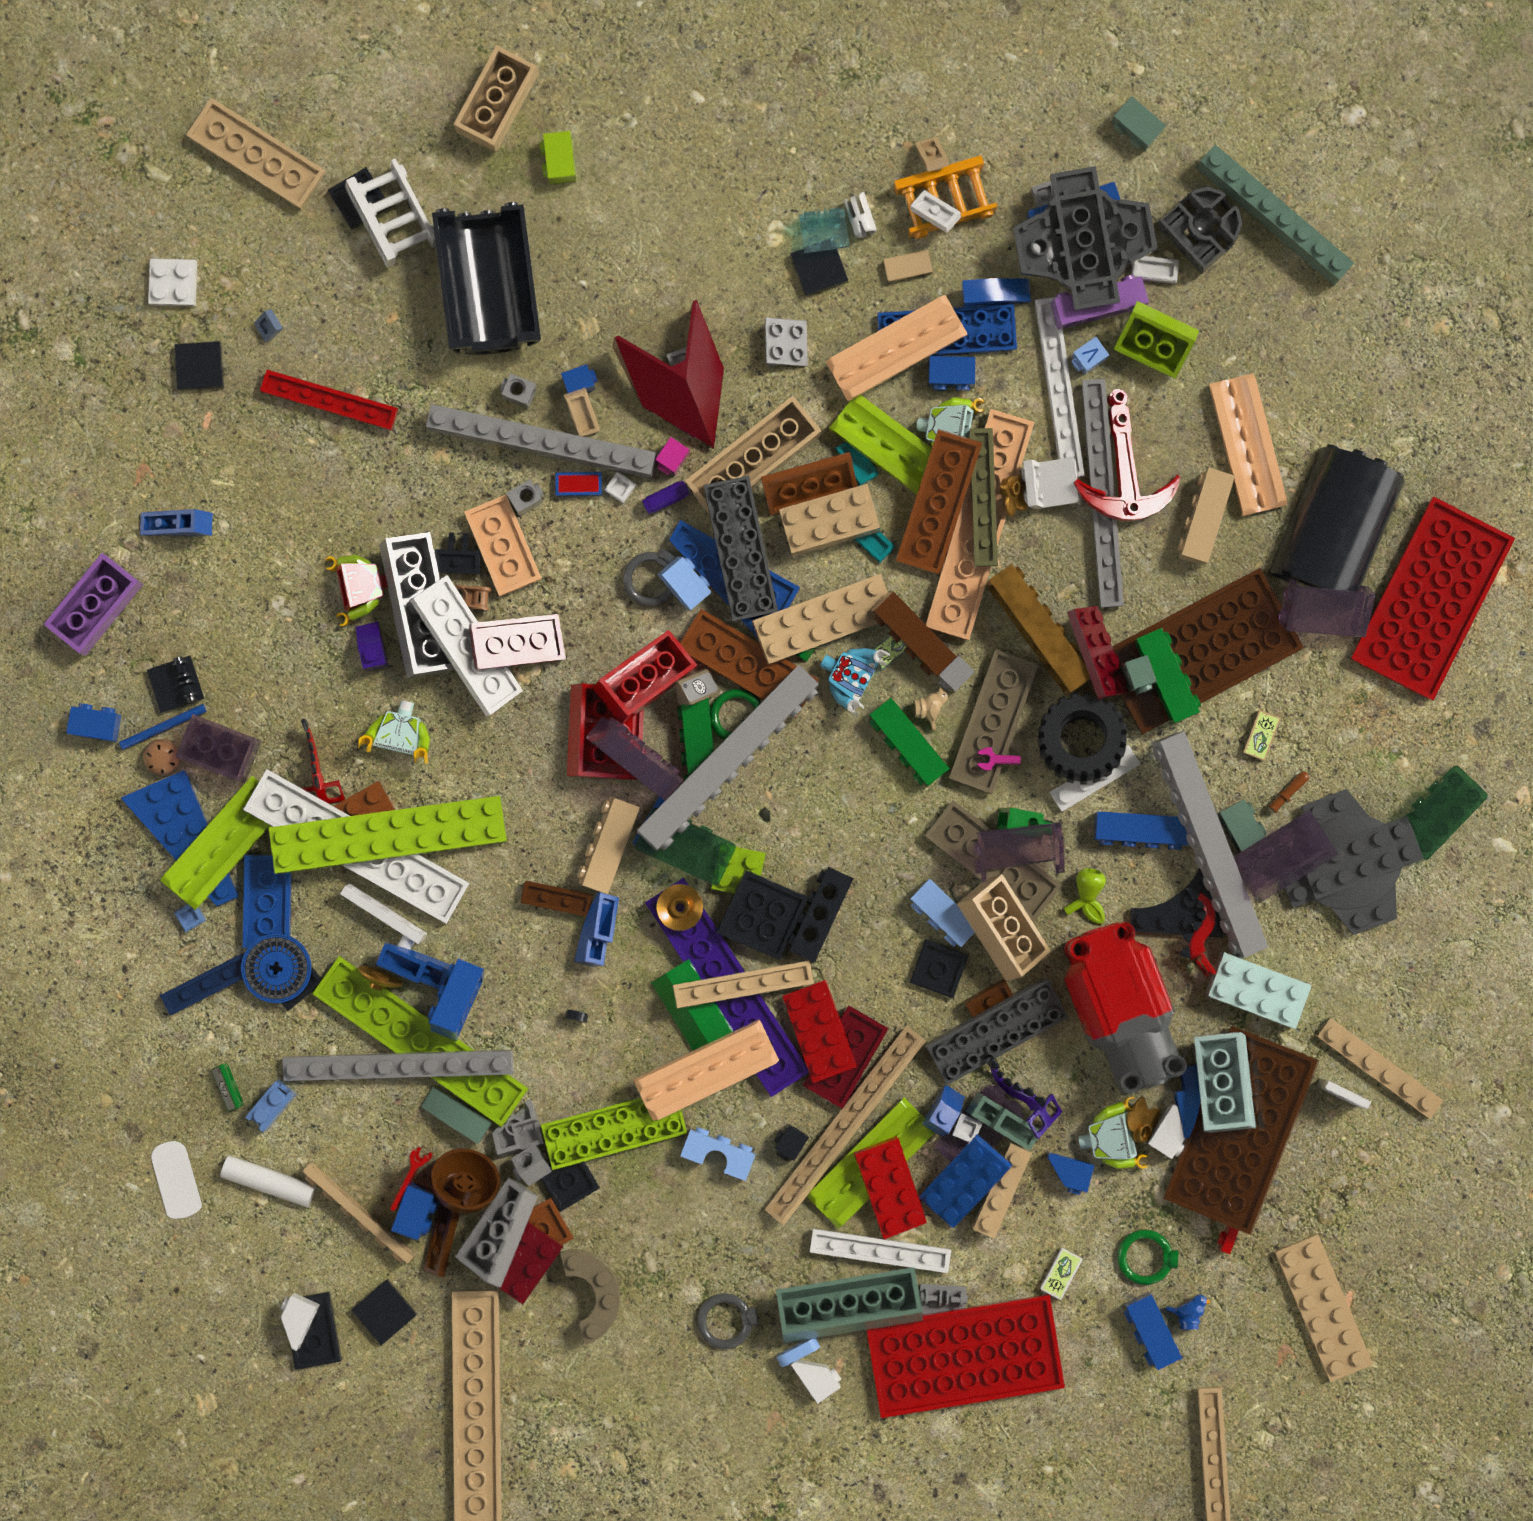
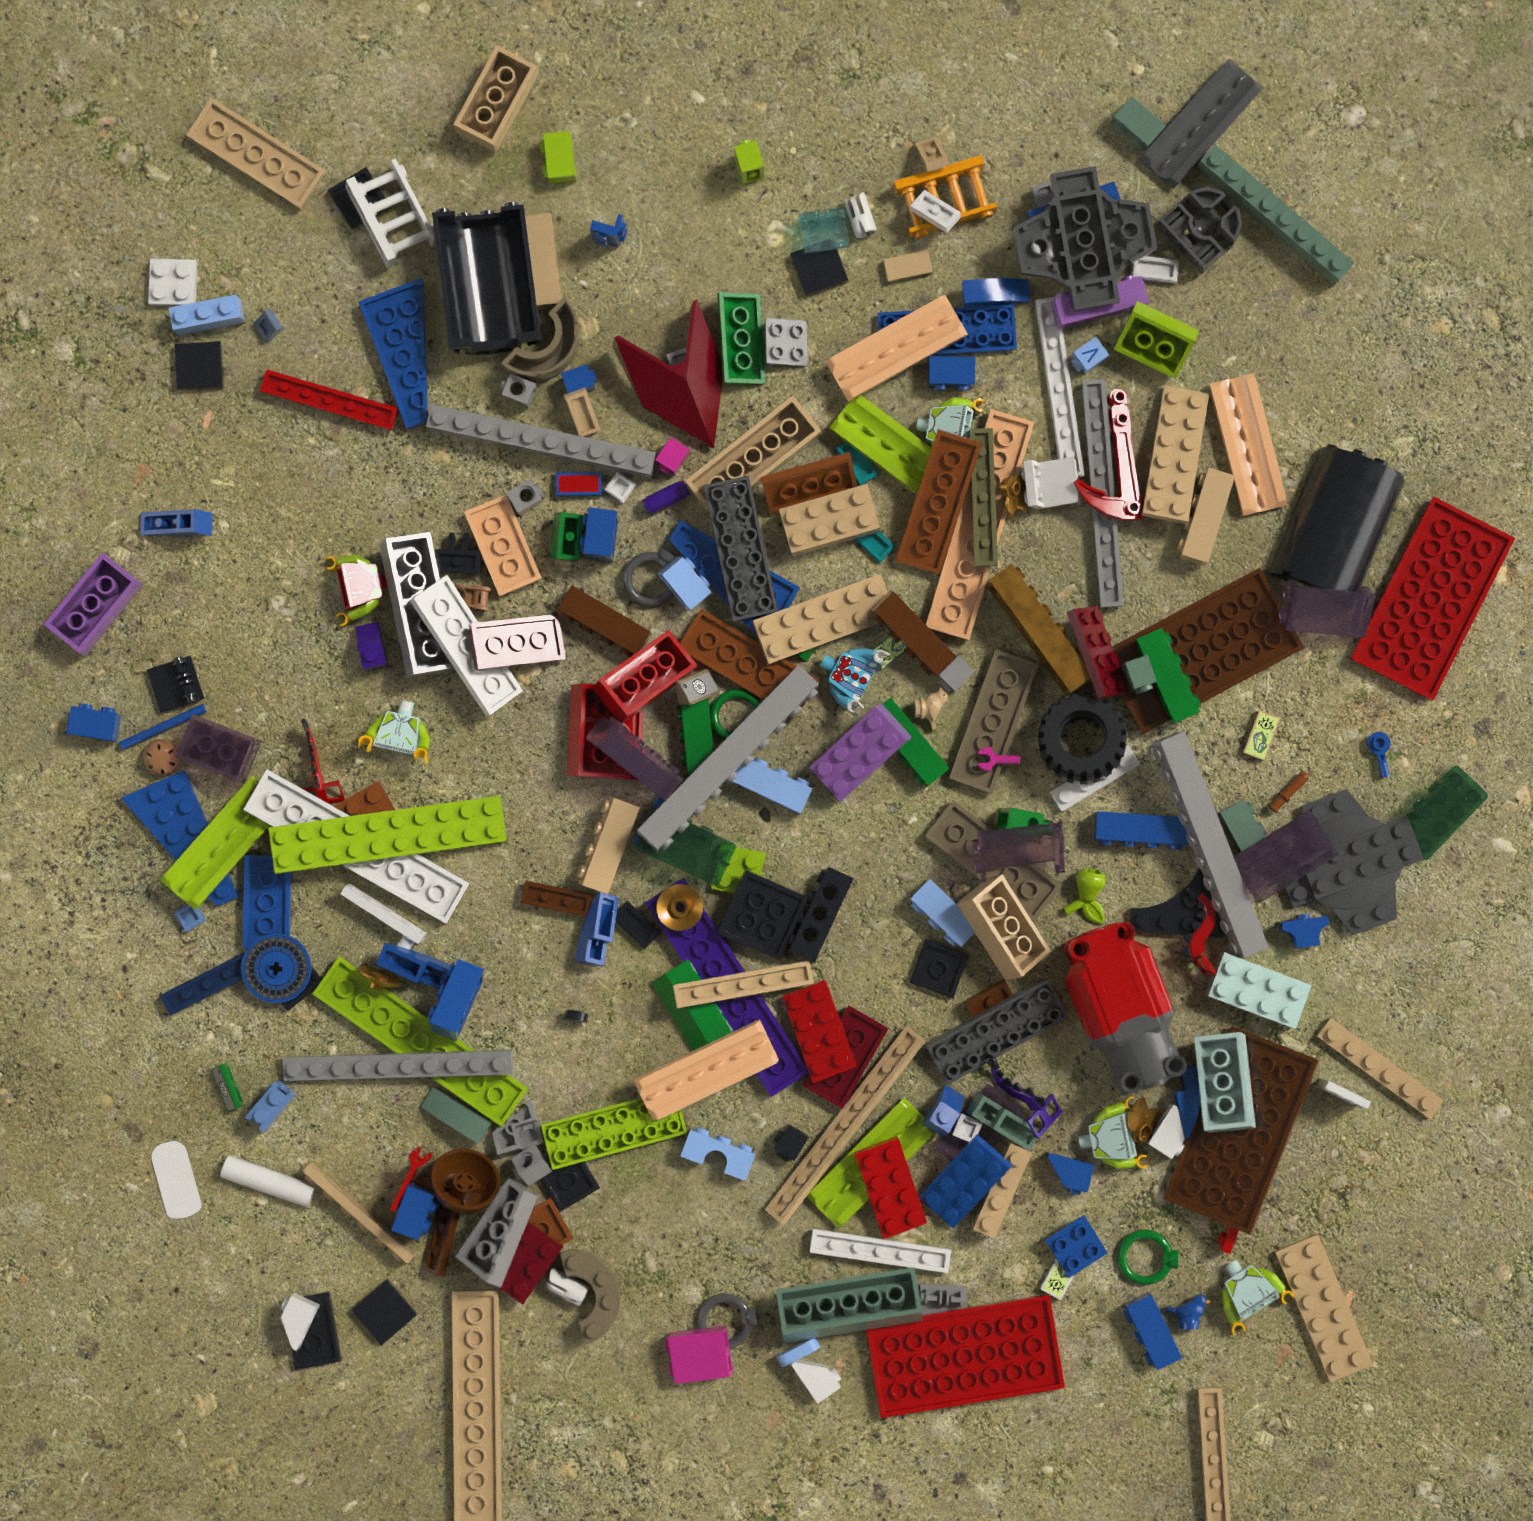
none -> light blue brick [169,295,245,336]
none -> blue wing [358,278,429,430]
none -> dark tan brick [501,297,580,381]
none -> tan brick [525,213,561,310]
none -> white arm [544,1269,589,1306]
none -> green brick [549,512,583,561]
none -> reddish brown brick [558,585,652,658]
none -> blue brick [580,507,619,562]
none -> blue bracket [590,214,628,248]
none -> black tile [616,900,661,949]
none -> dark pink brick [665,1325,733,1384]
none -> green slope [717,292,766,386]
none -> light blue brick [732,757,812,814]
none -> lime brick [734,139,764,185]
none -> medium lavender brick [809,703,912,802]
none -> blue hinge [1045,1215,1108,1278]
none -> dark grey plate [1140,58,1263,189]
none -> tan plate [1141,385,1209,524]
none -> torso [1222,1260,1294,1335]
none -> blue brick [1278,914,1329,948]
none -> blue plate [1367,732,1390,778]

